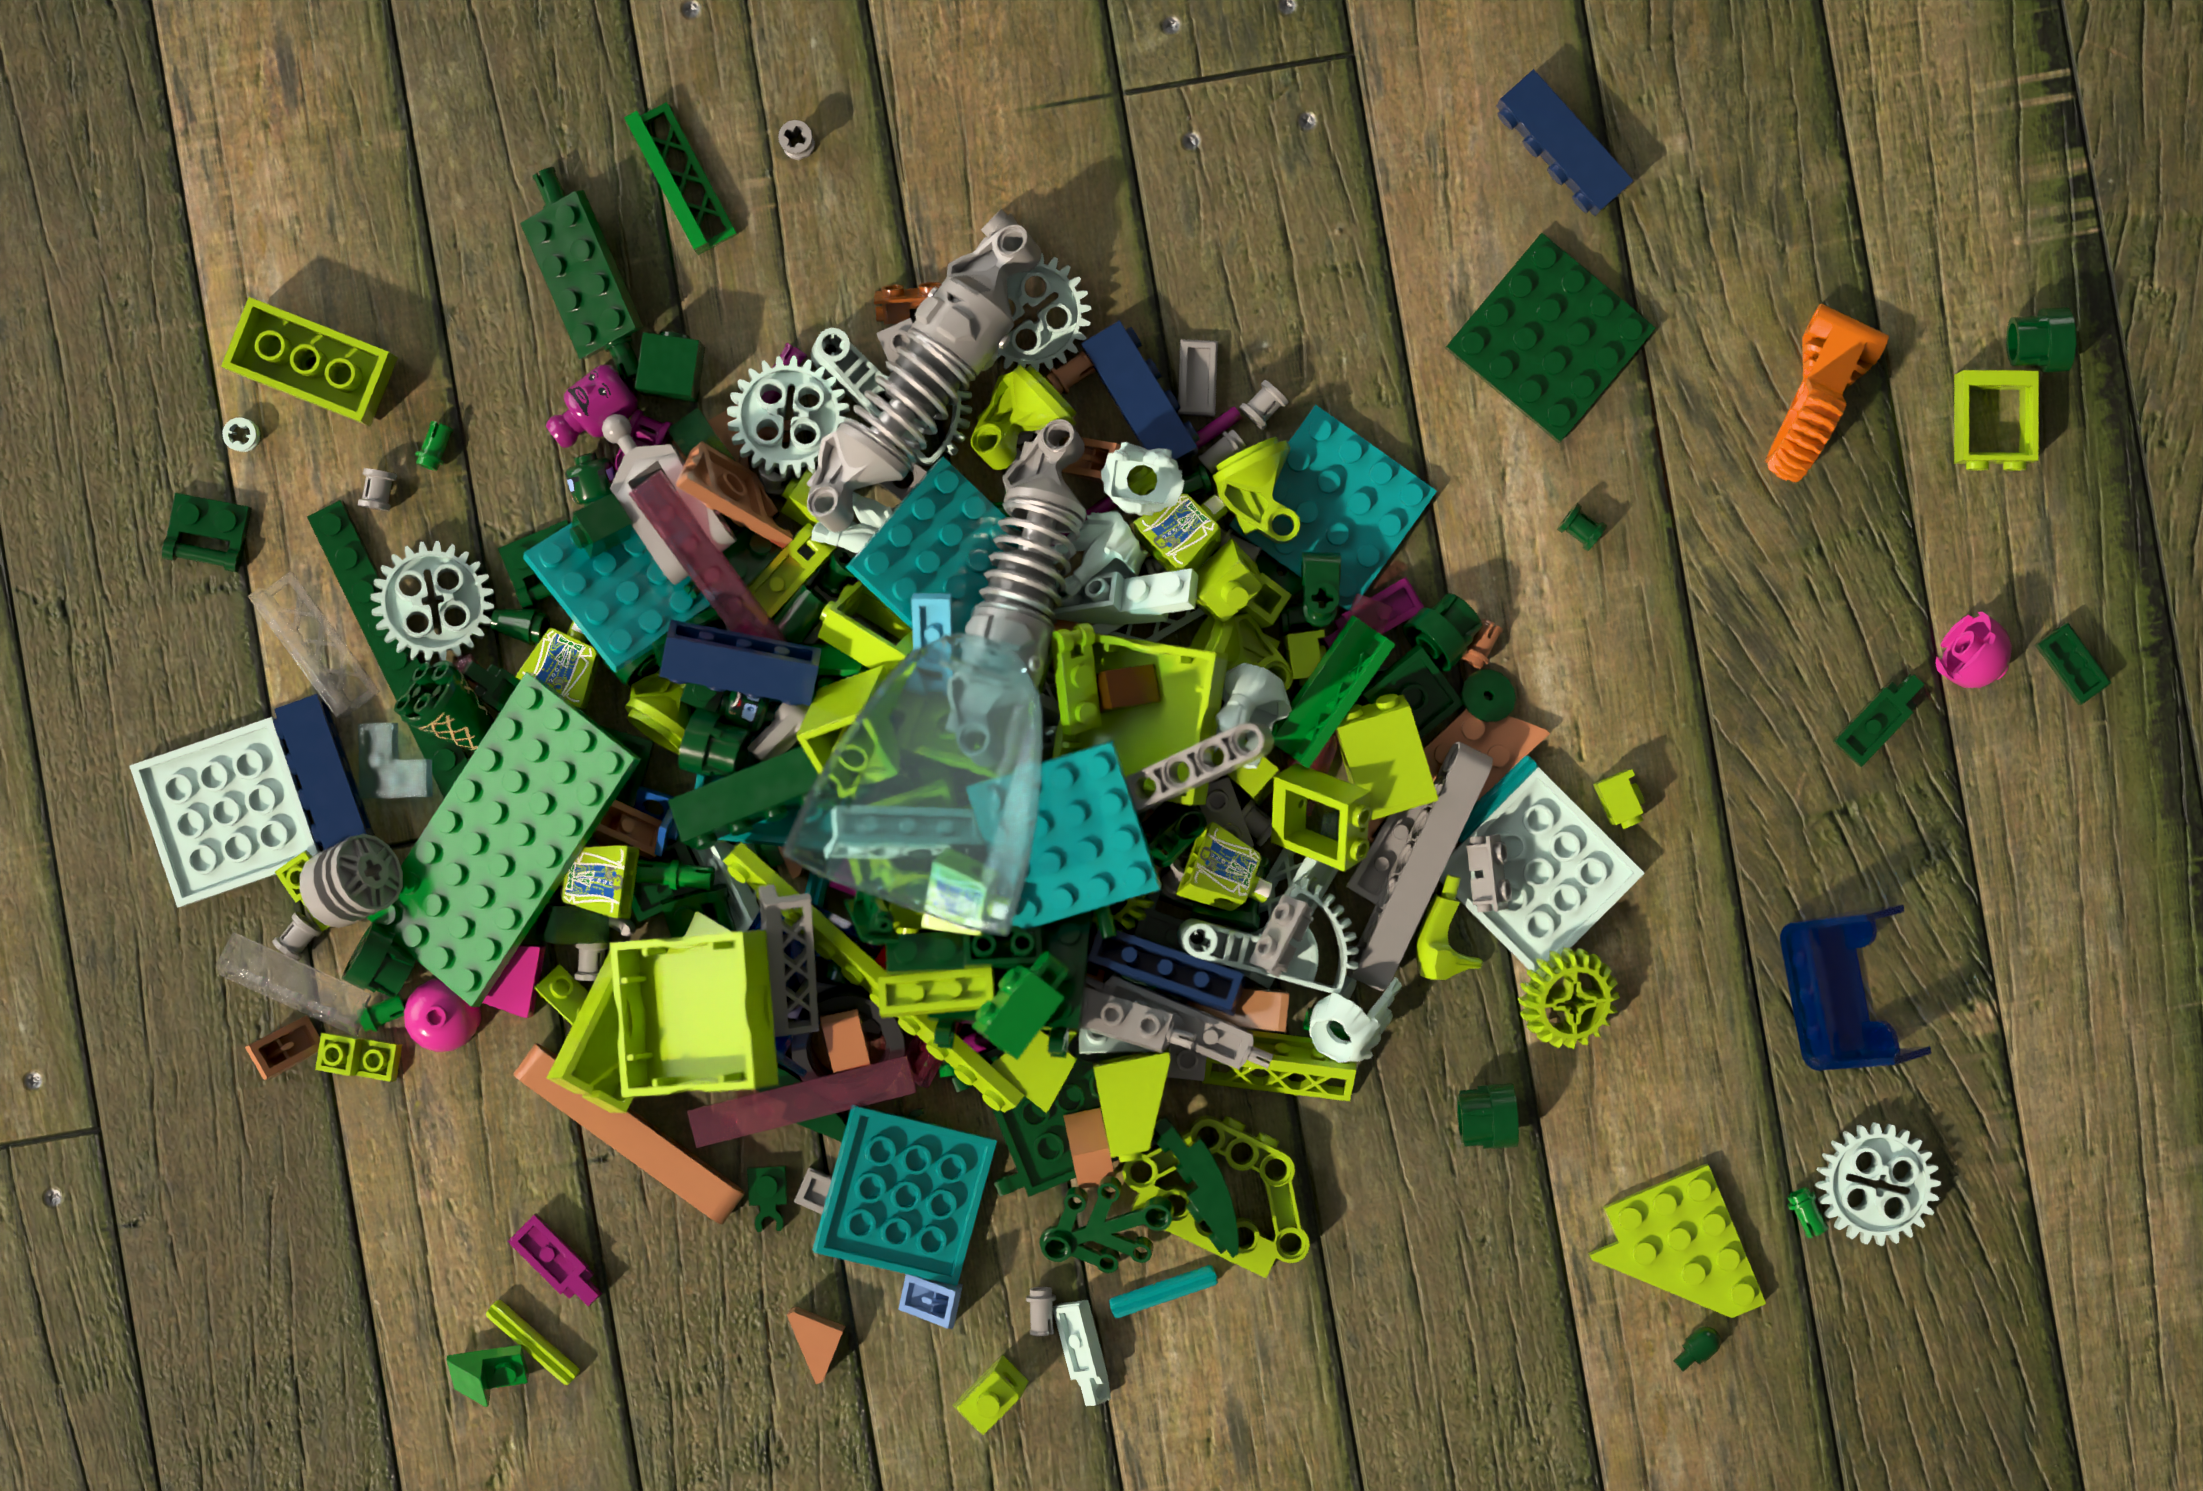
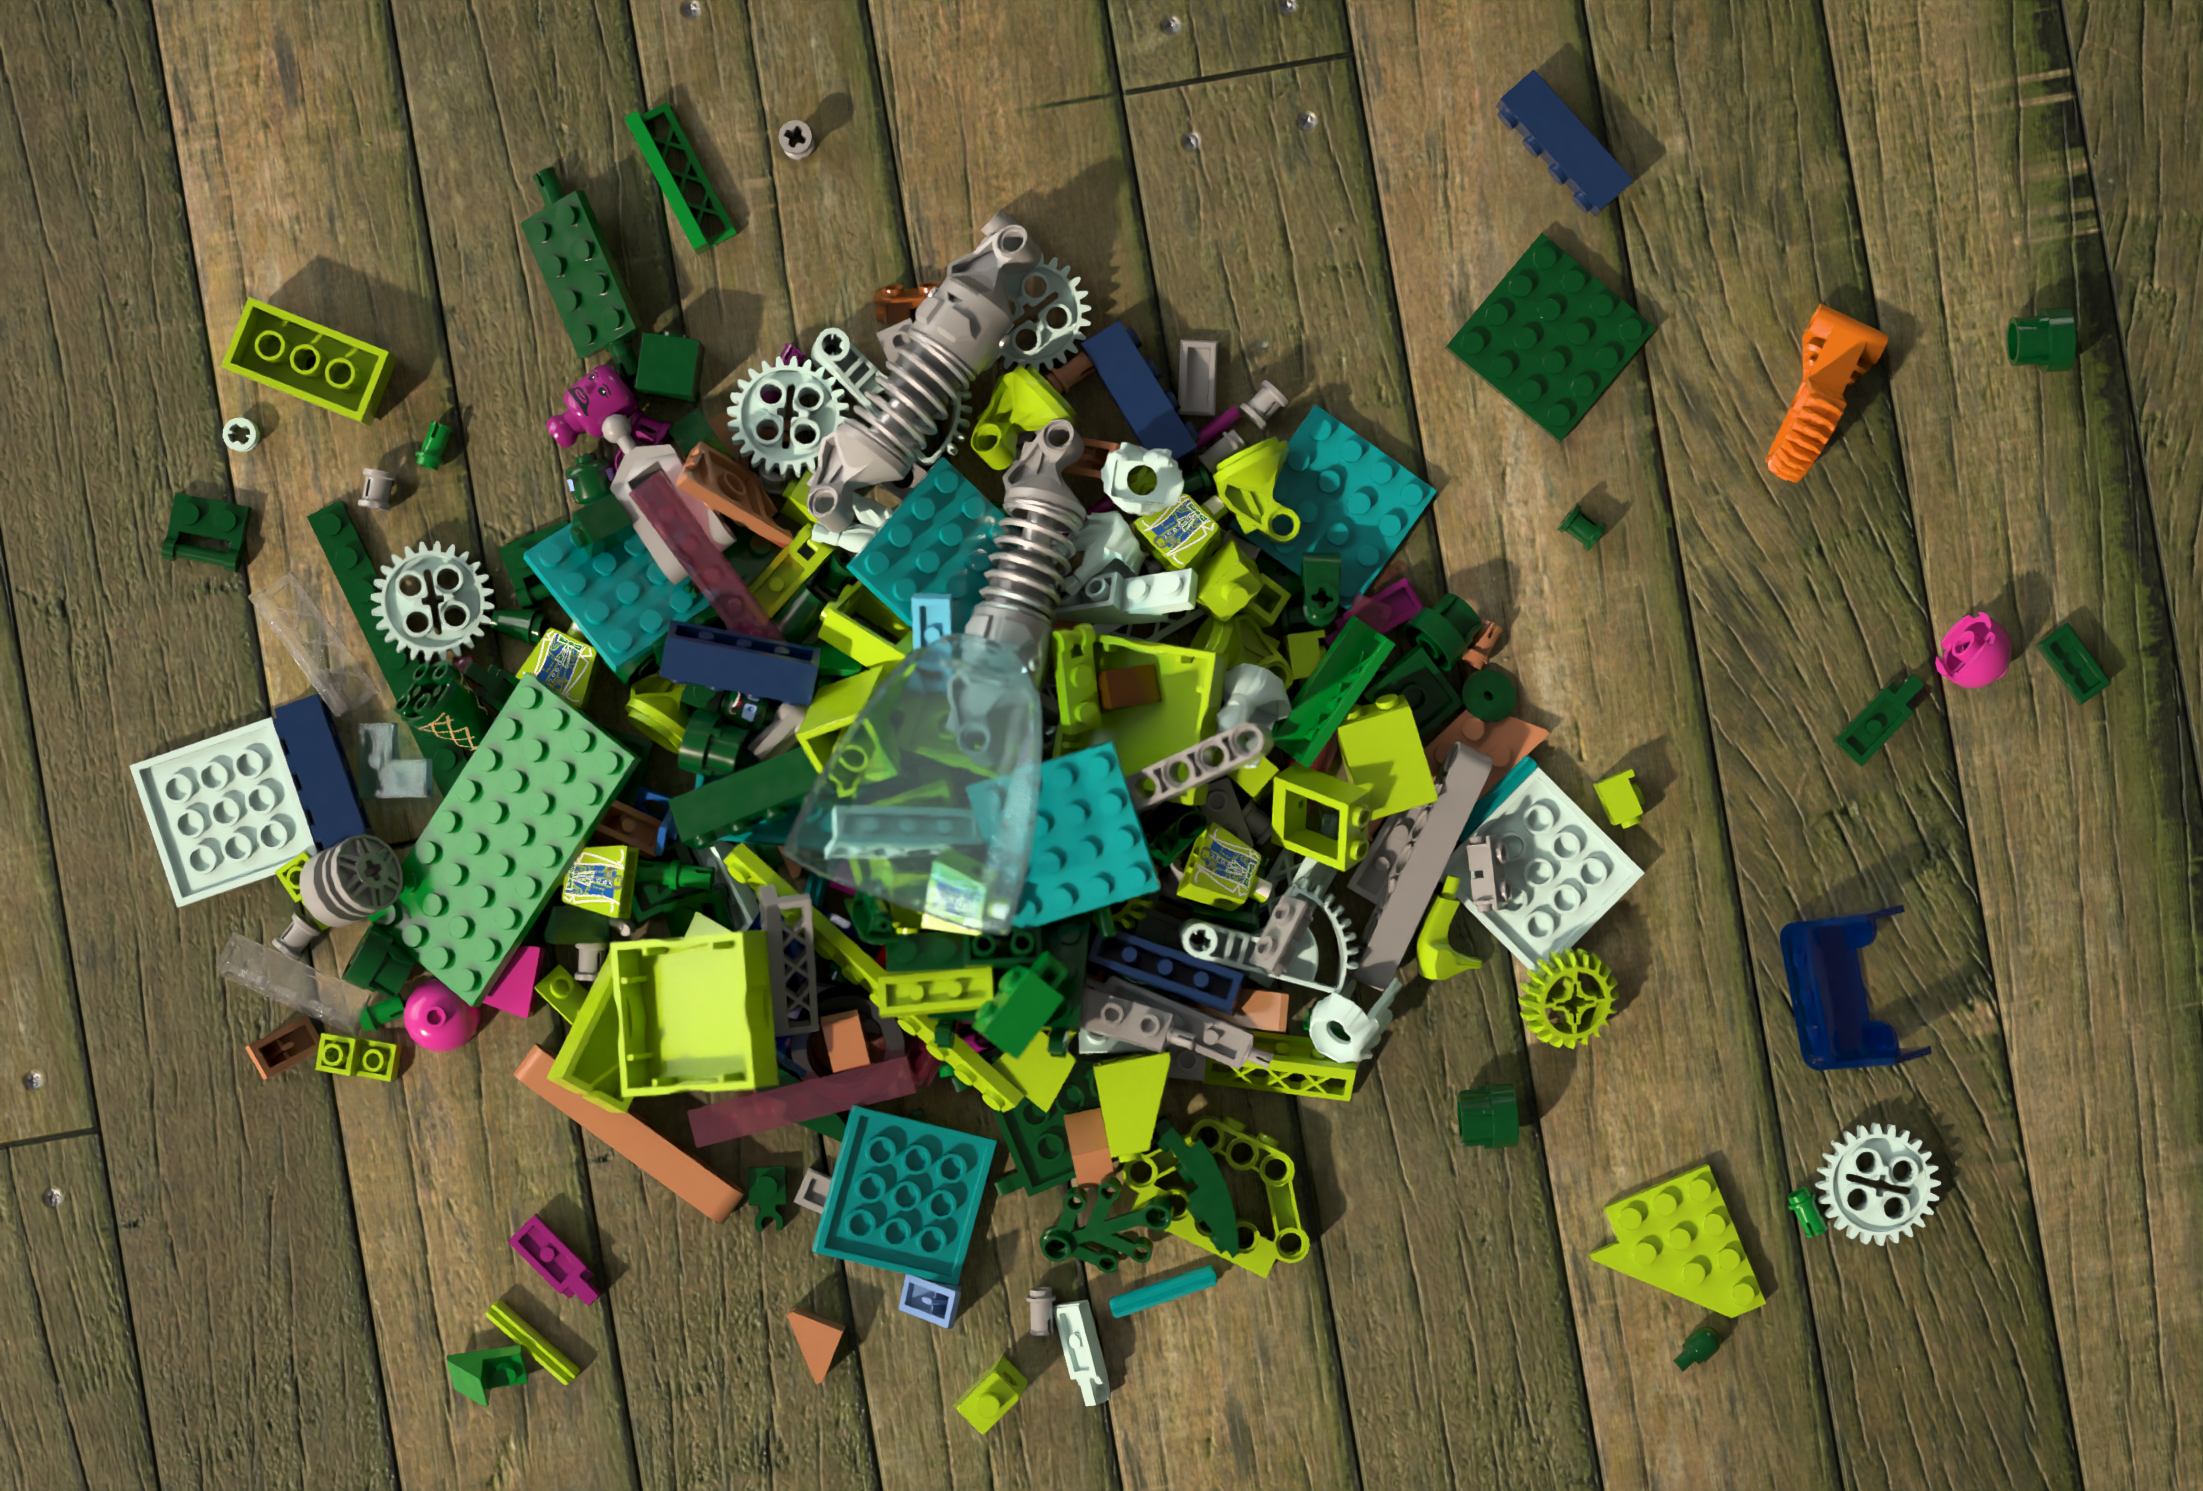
lime window [1954,370,2039,471] -> none

